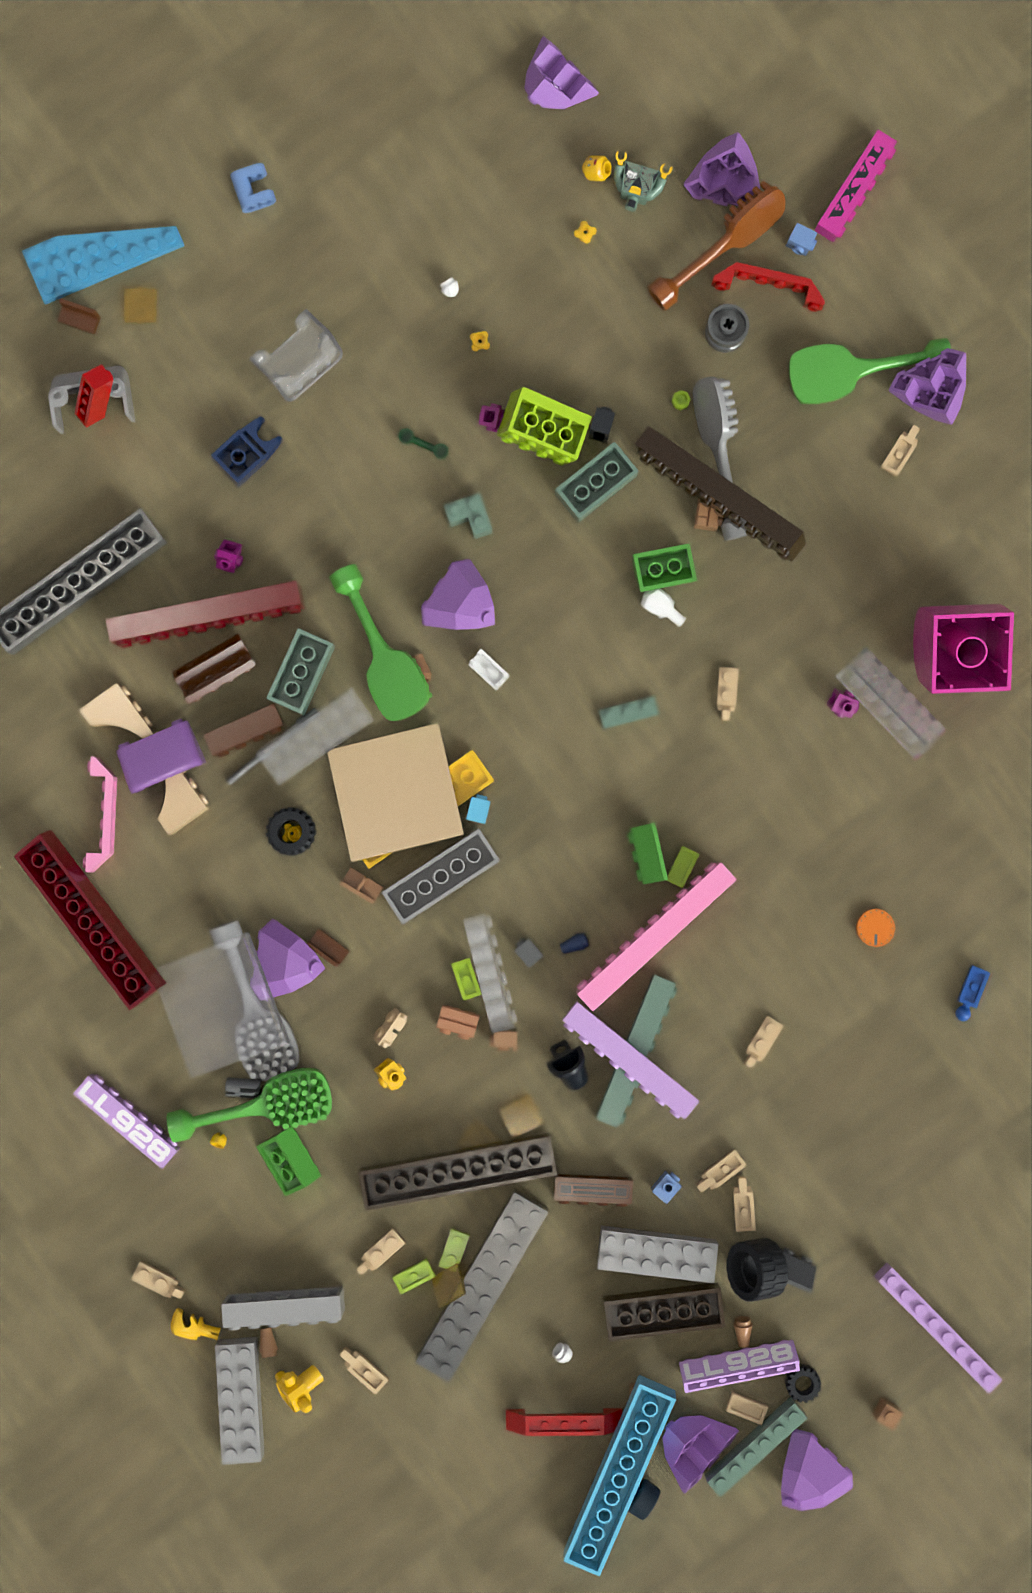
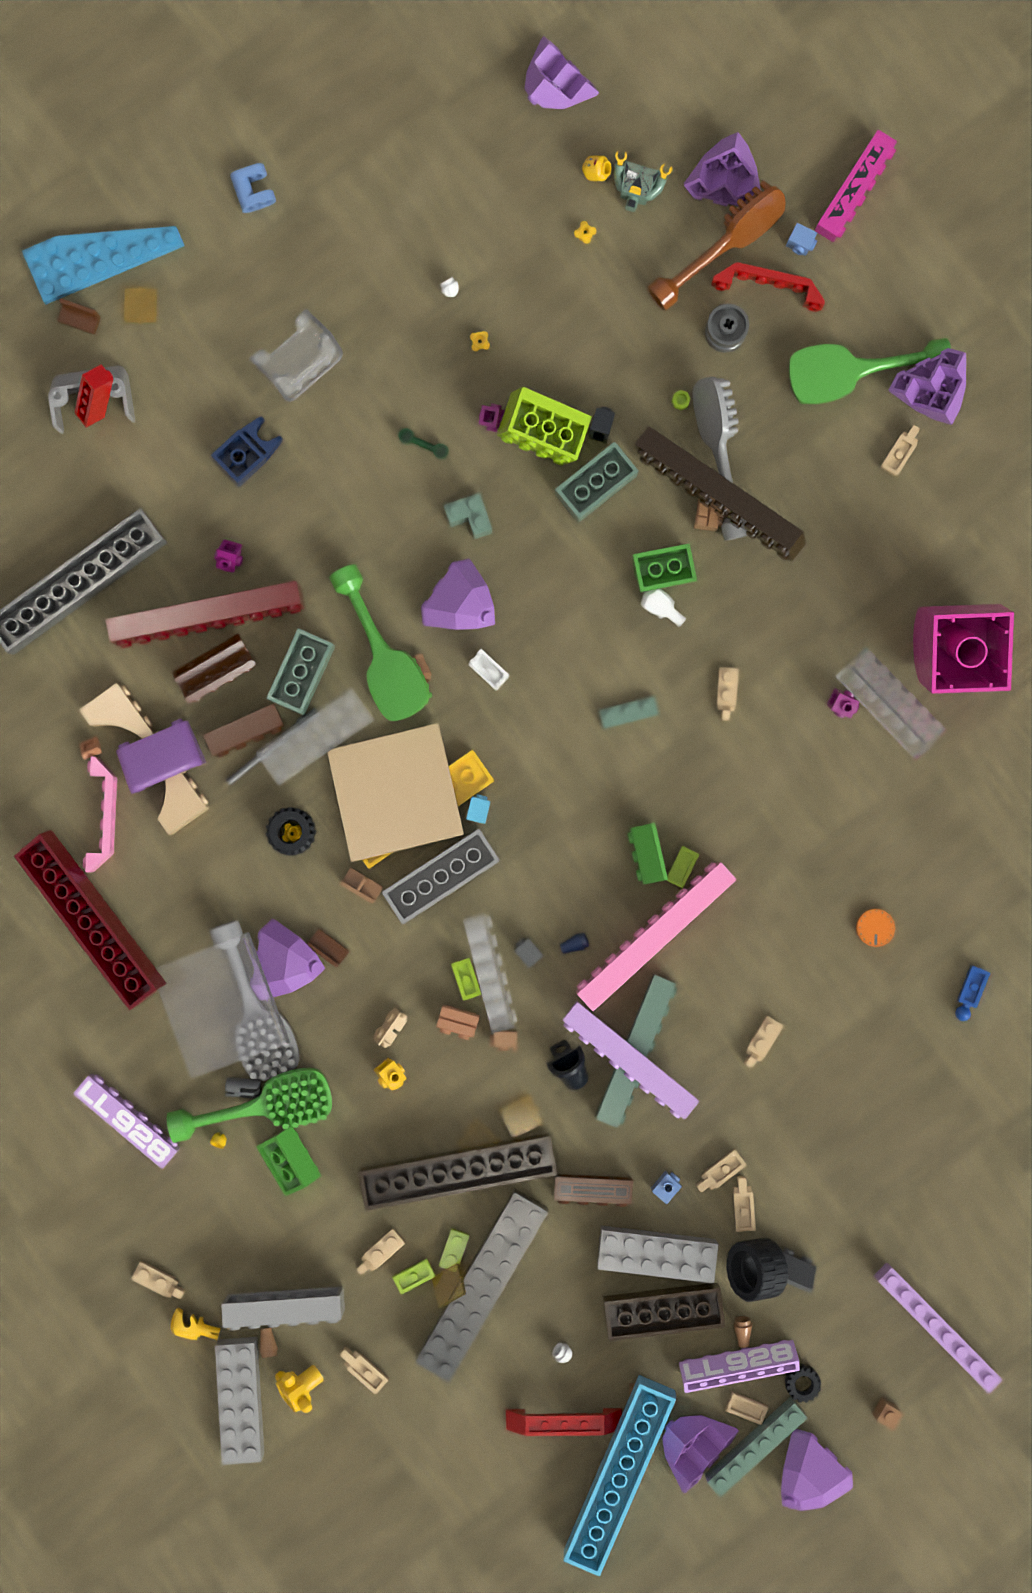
black wheel [628,1479,661,1520] -> none
none -> nougat tile [79,736,102,760]

